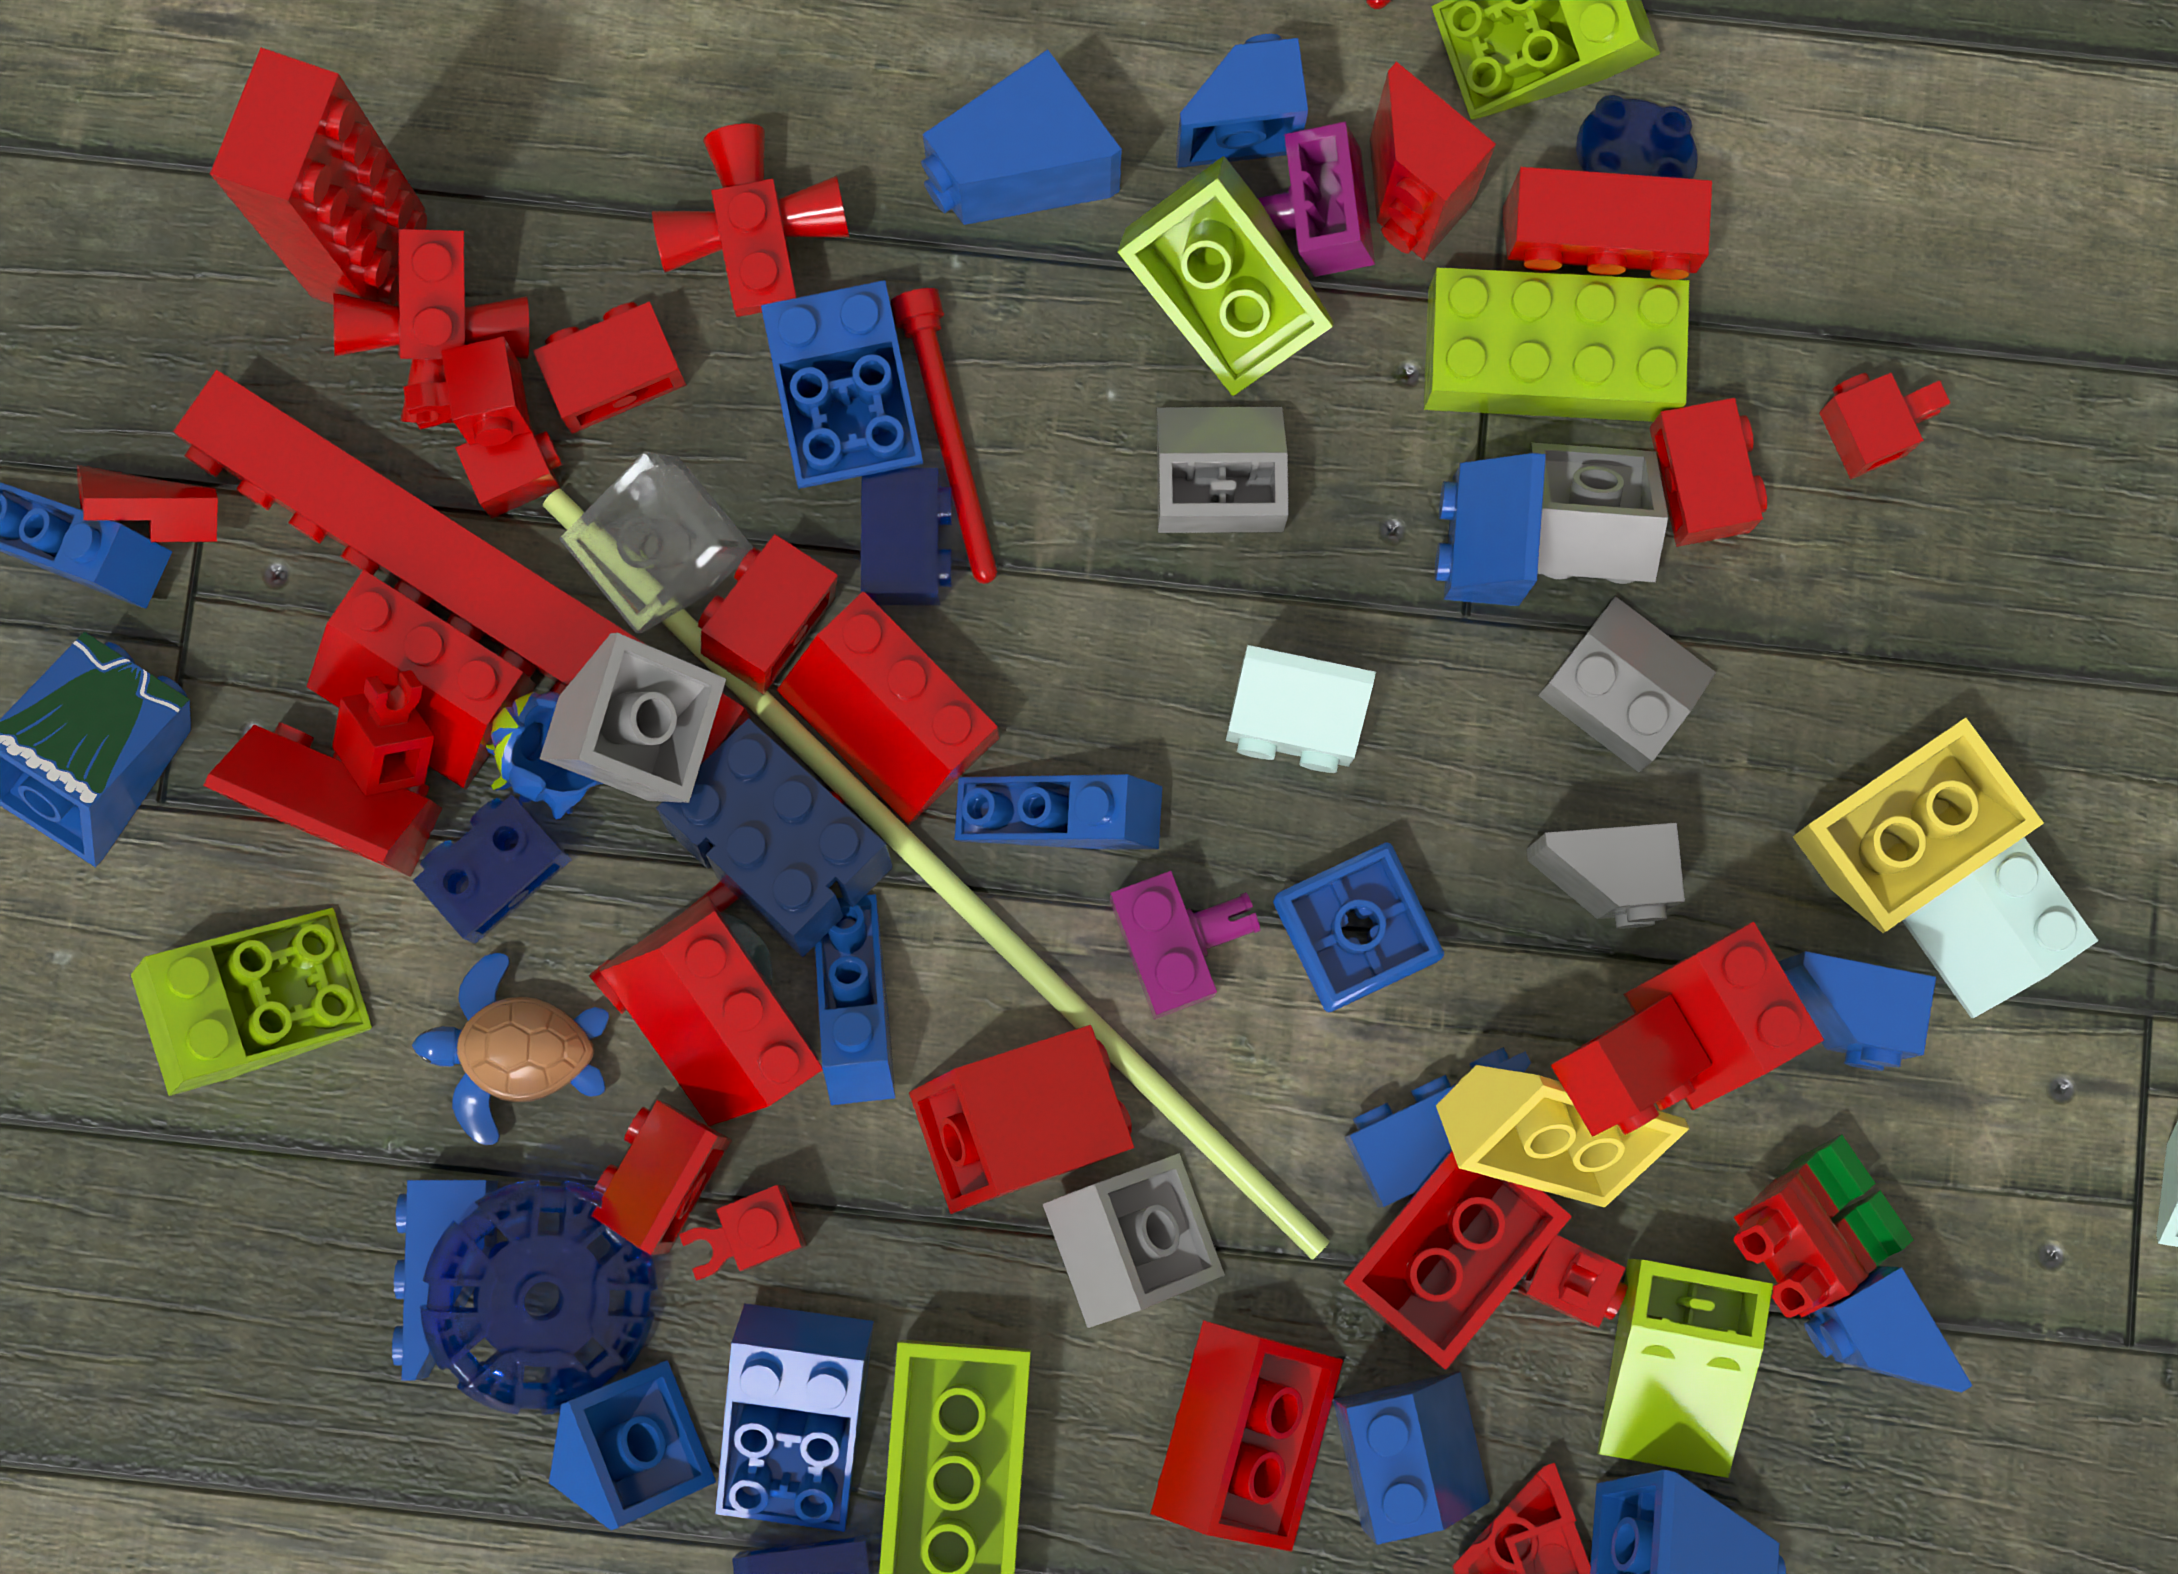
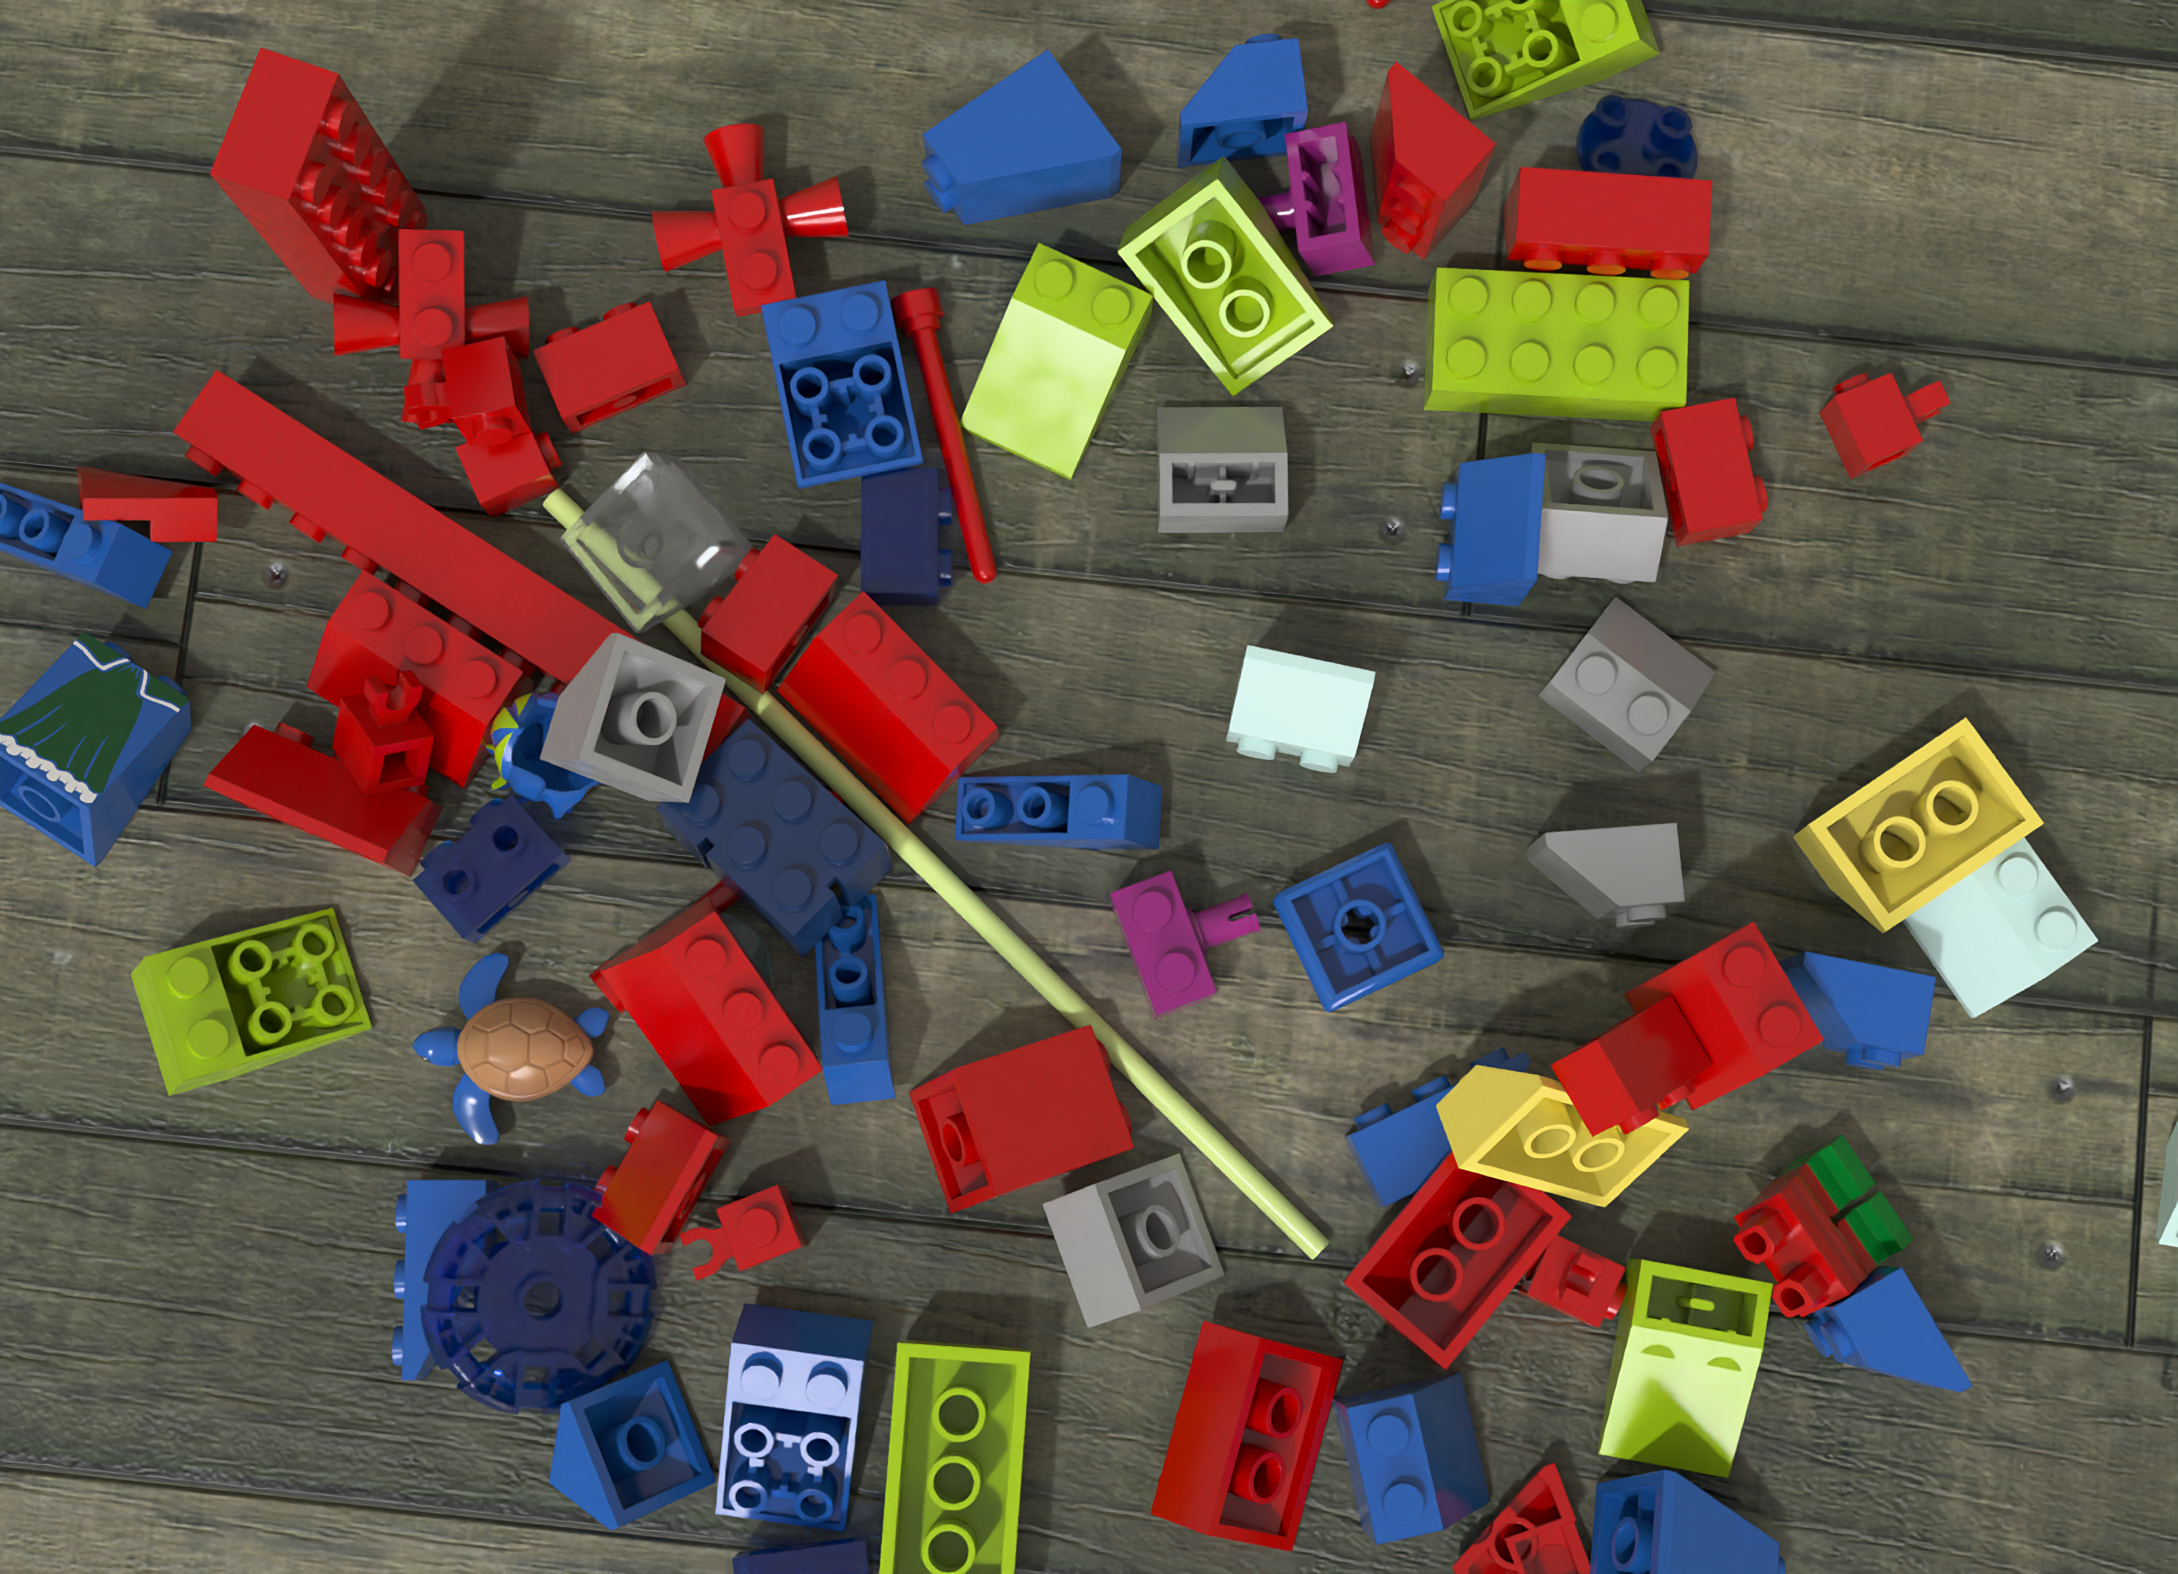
none -> slope [960,243,1153,480]

